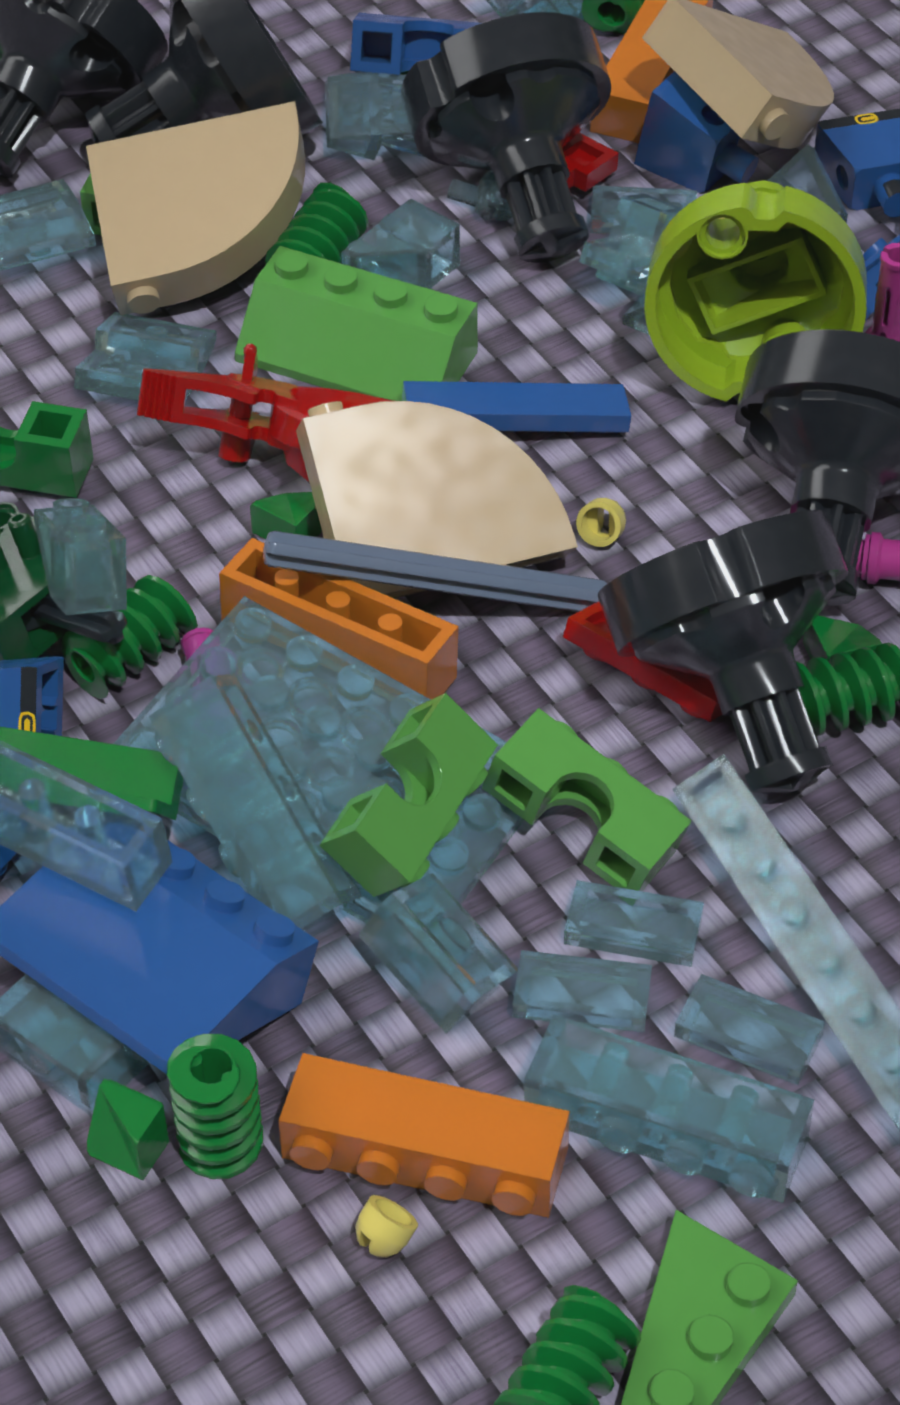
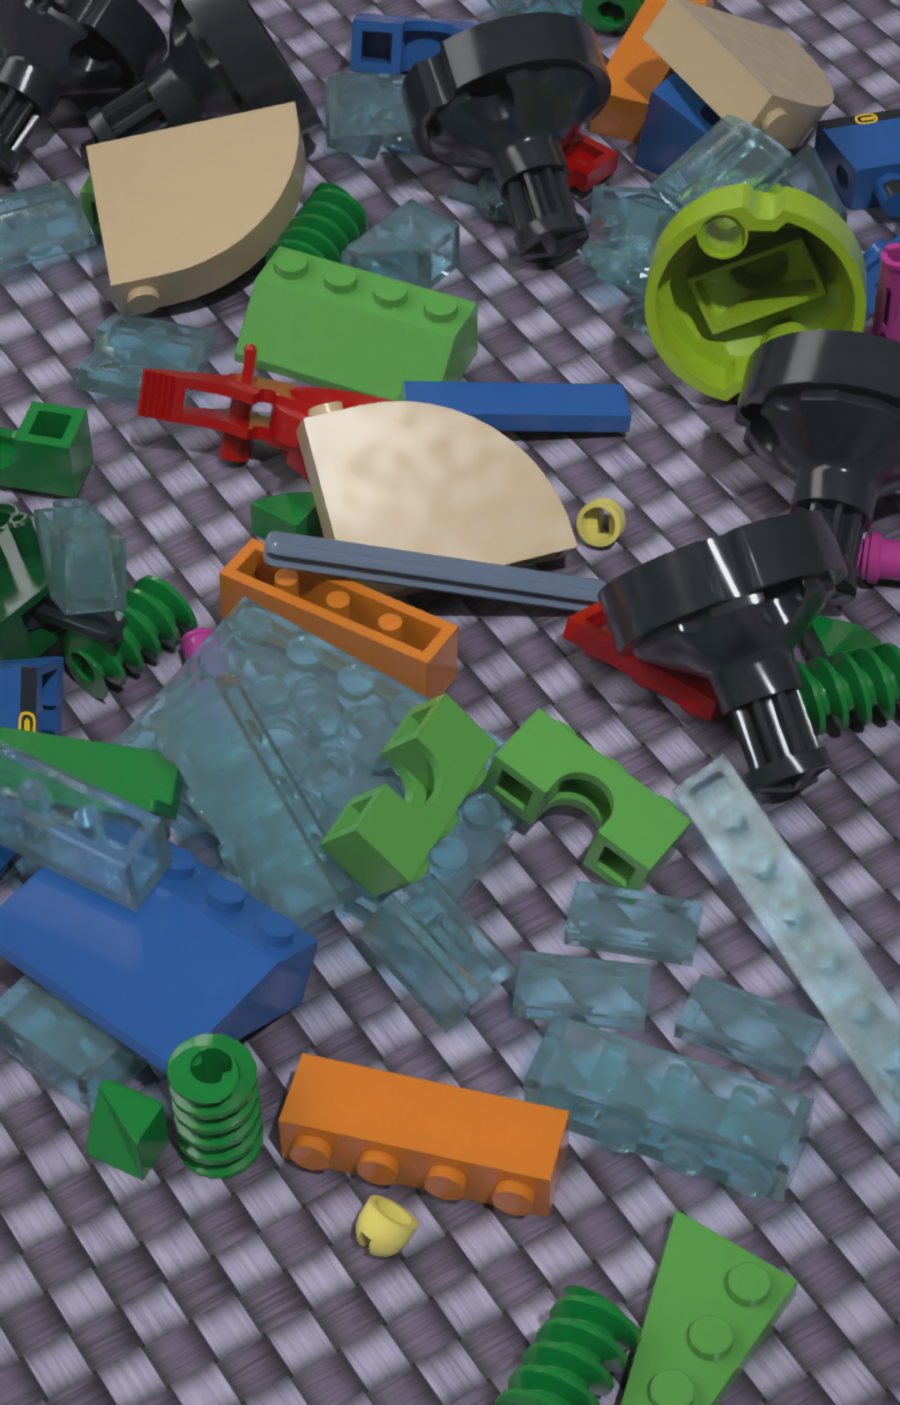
none -> clear light blue slope [650,114,796,219]

